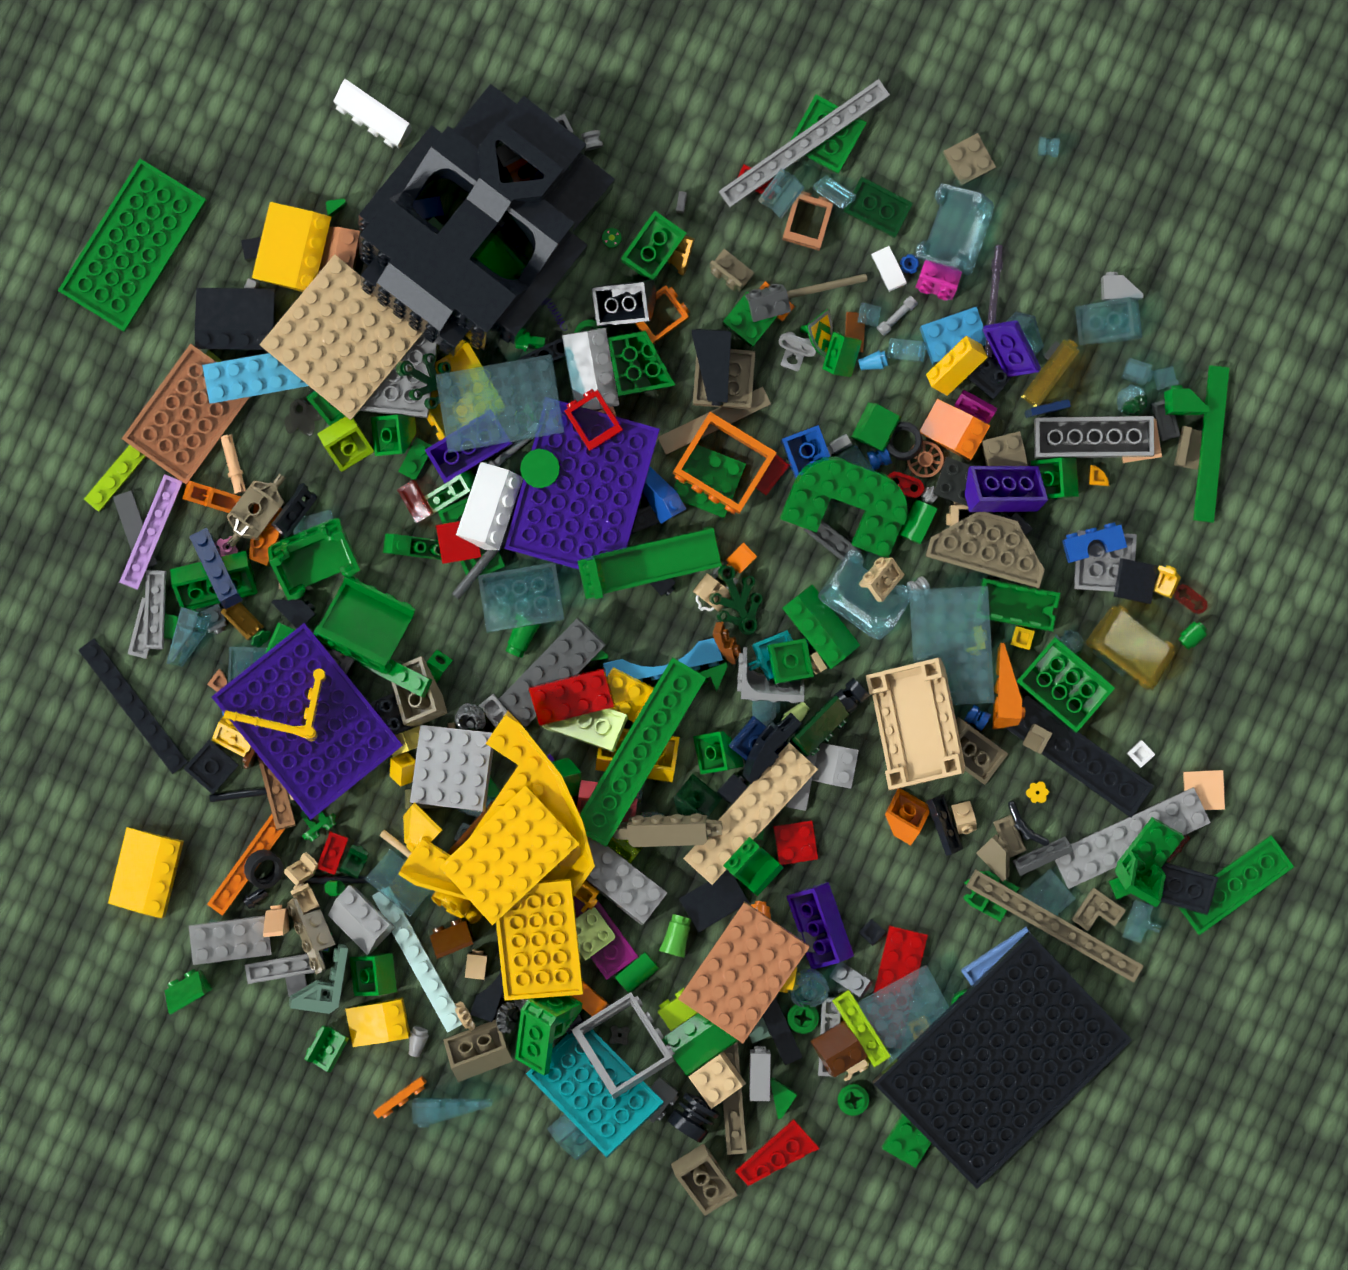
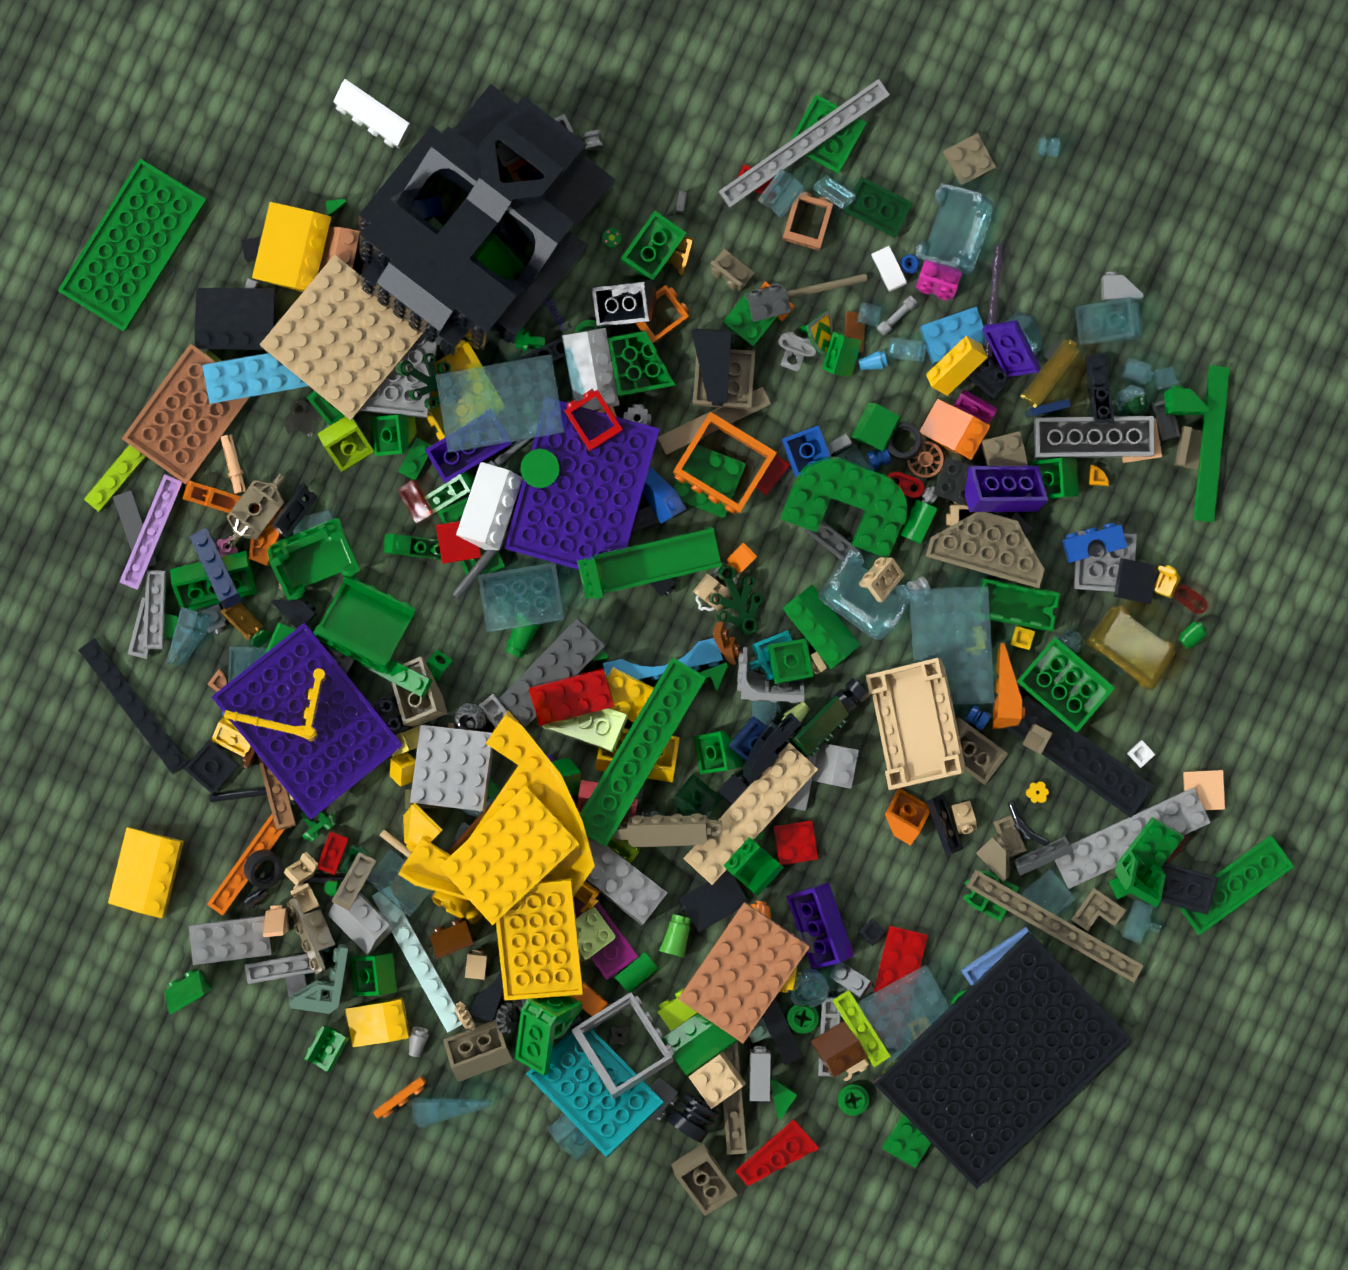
none -> dark tan plate [332,852,376,911]
none -> light grey brick [623,405,651,426]
none -> black slope [1085,355,1114,424]

